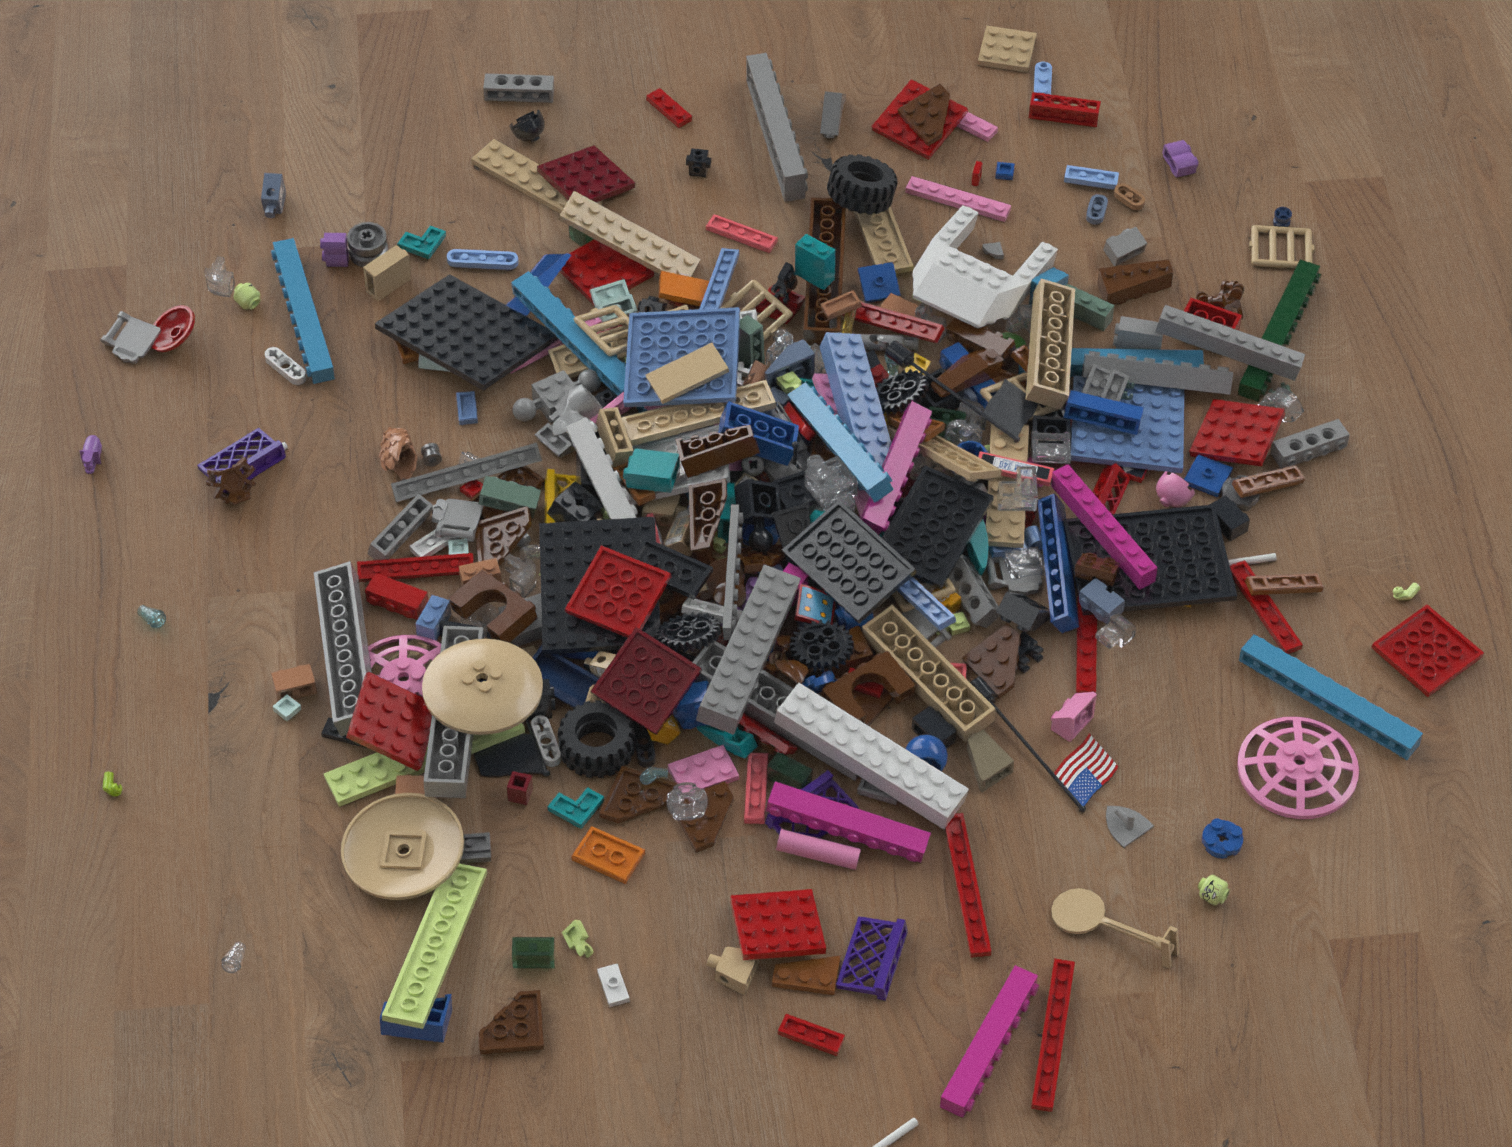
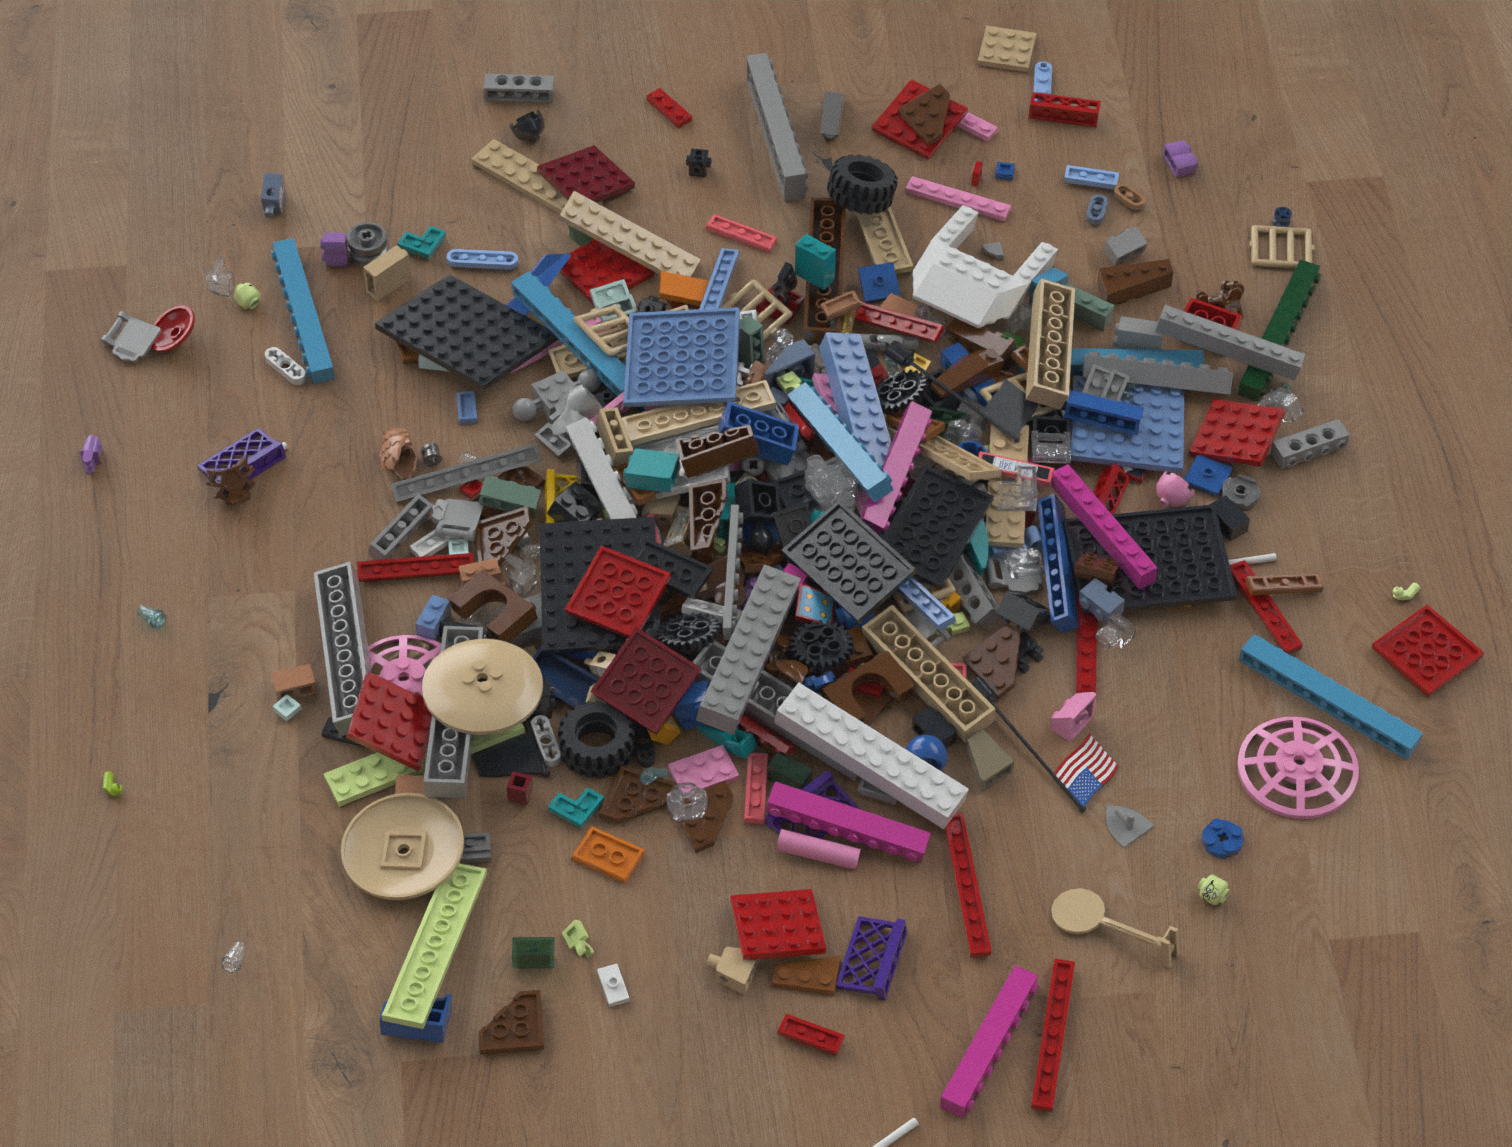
red brick [365,573,429,620] -> none
tan tile [645,343,729,404] -> none
hinge [787,441,803,475] -> none
dark orange plate [1232,465,1305,498] -> none

